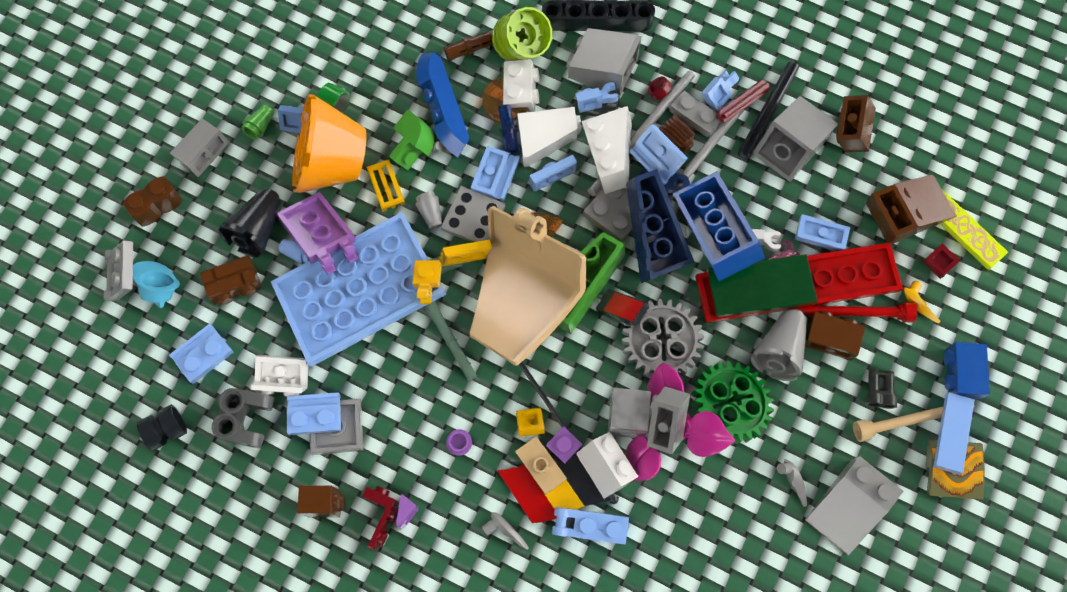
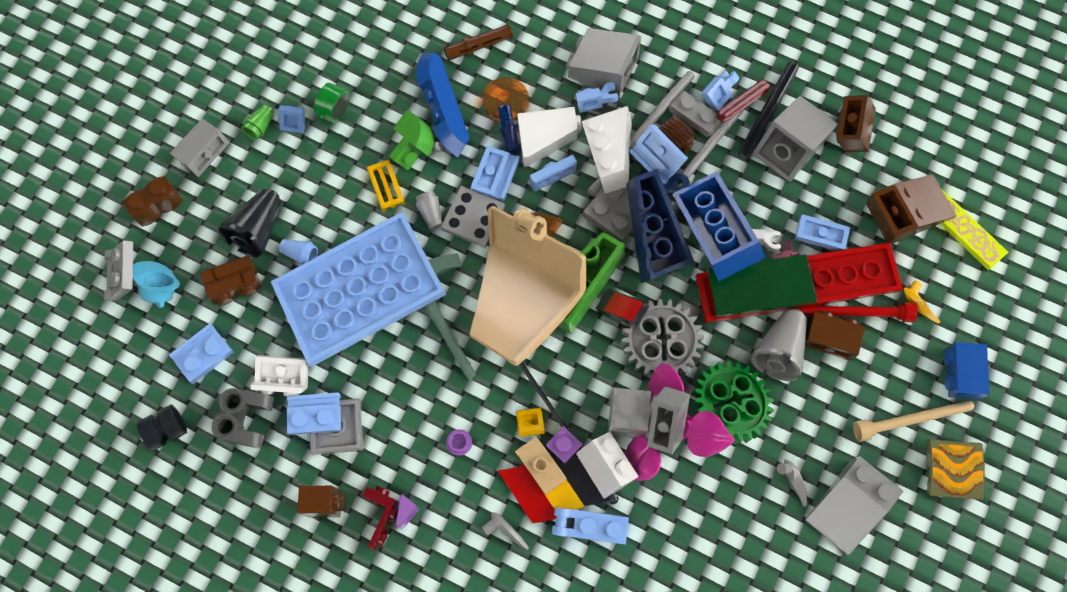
medium lavender tile [276,192,359,275] -> none
light orange cone [292,94,366,193] -> none
yellow plate [412,260,442,305] -> none
yellow tile [438,239,492,267] -> none
lime wheel [492,7,552,61] -> none
white bracket [503,59,539,112] -> none
black beam [542,0,655,32] -> none
dark red tile [648,76,671,101] -> none
pearl dark grey piece [866,369,897,409] -> none
dark red plate [922,243,961,279] -> none
light blue tile [933,392,974,475] -> none

